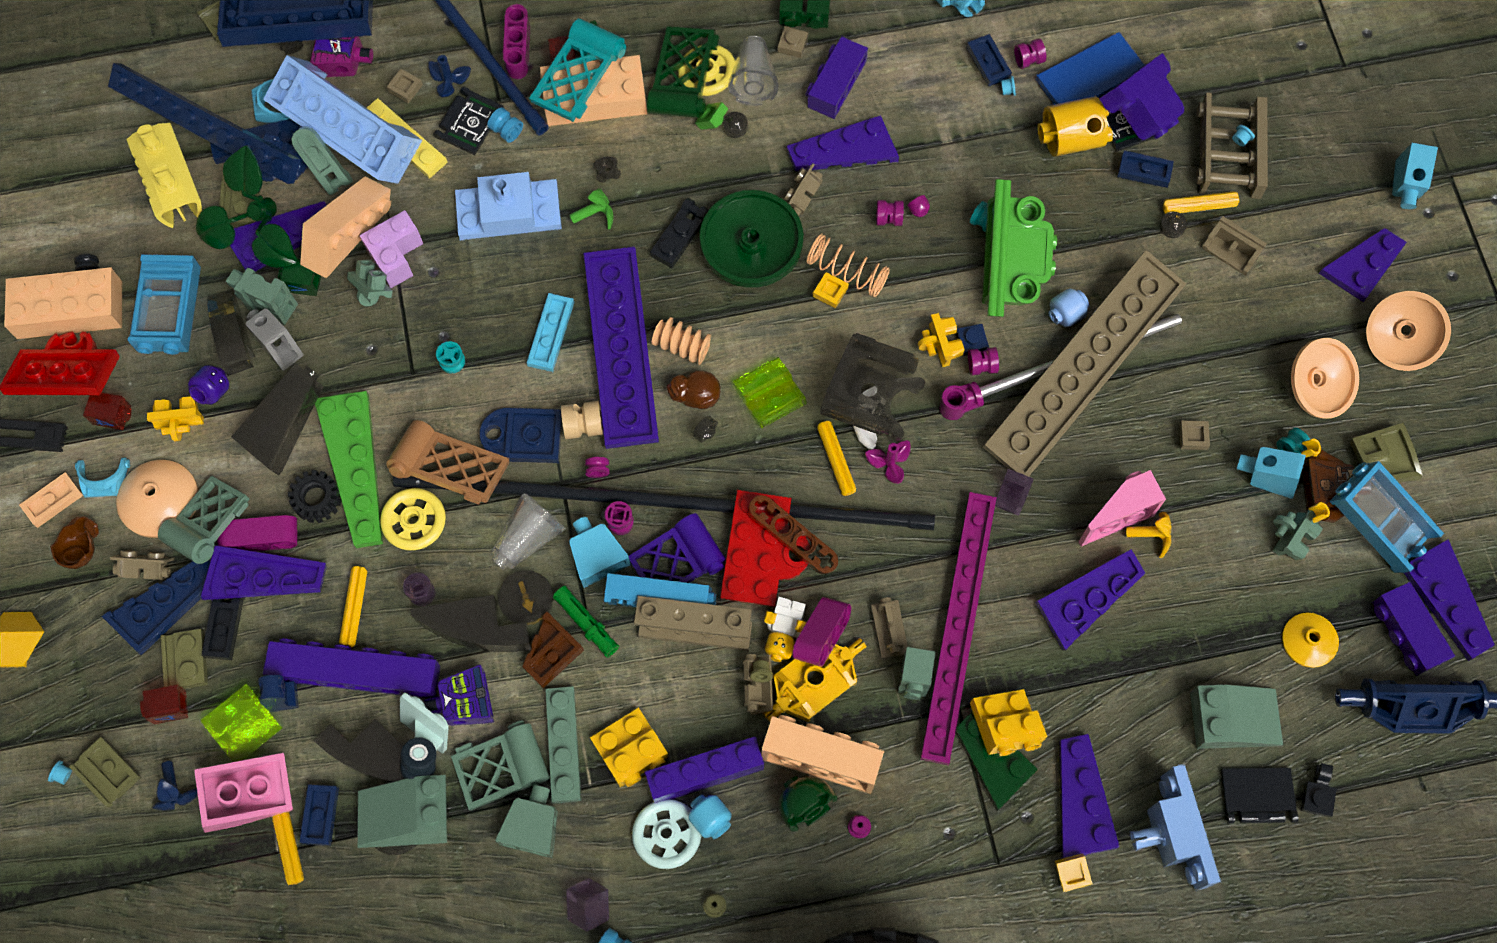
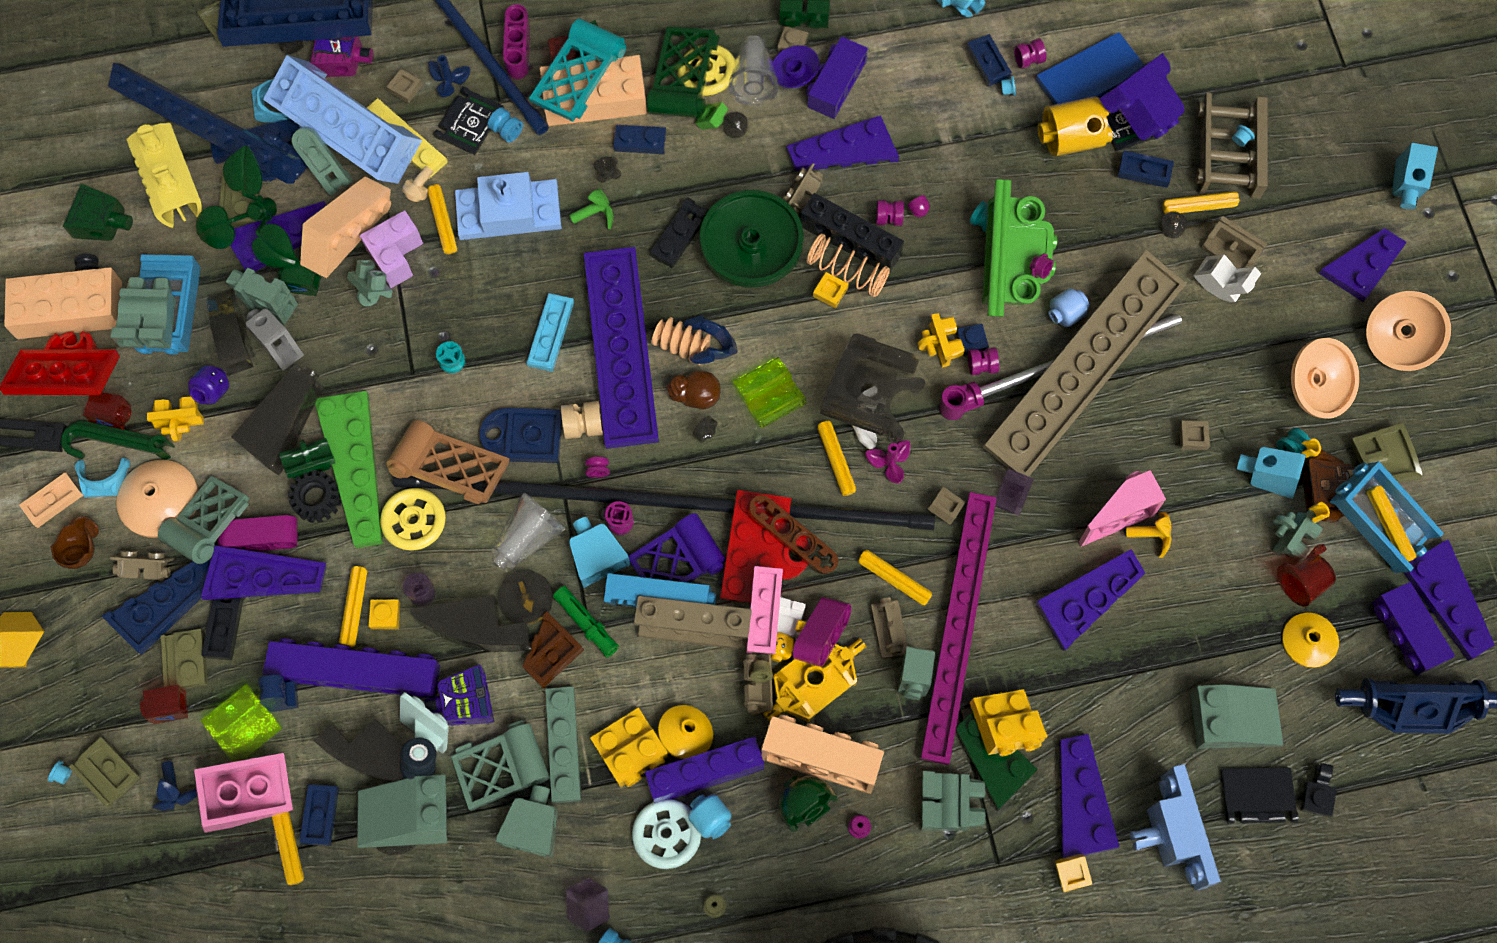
none -> dark green piece [61,421,175,459]
none -> dark green torso [63,184,133,241]
none -> sand green hips [111,277,176,348]
none -> dark green hips [279,438,335,481]
none -> yellow plate [369,600,400,629]
none -> tan plate [402,166,433,202]
none -> yellow axle [427,184,457,255]
none -> dark blue plate [614,125,666,154]
none -> yellow dish [658,705,713,760]
none -> dark blue helmet [684,315,738,364]
none -> bright pink panel [747,566,783,654]
none -> dark purple dish [771,45,819,88]
none -> black brick [801,193,904,274]
none -> yellow axle [858,550,932,605]
none -> sand green hips [921,771,985,831]
none -> dark tan plate [928,487,965,525]
none -> magenta plate [1030,253,1053,279]
none -> white brick [1193,254,1261,302]
none -> clear red hat [1277,544,1336,607]
none -> yellow axle [1367,485,1416,562]

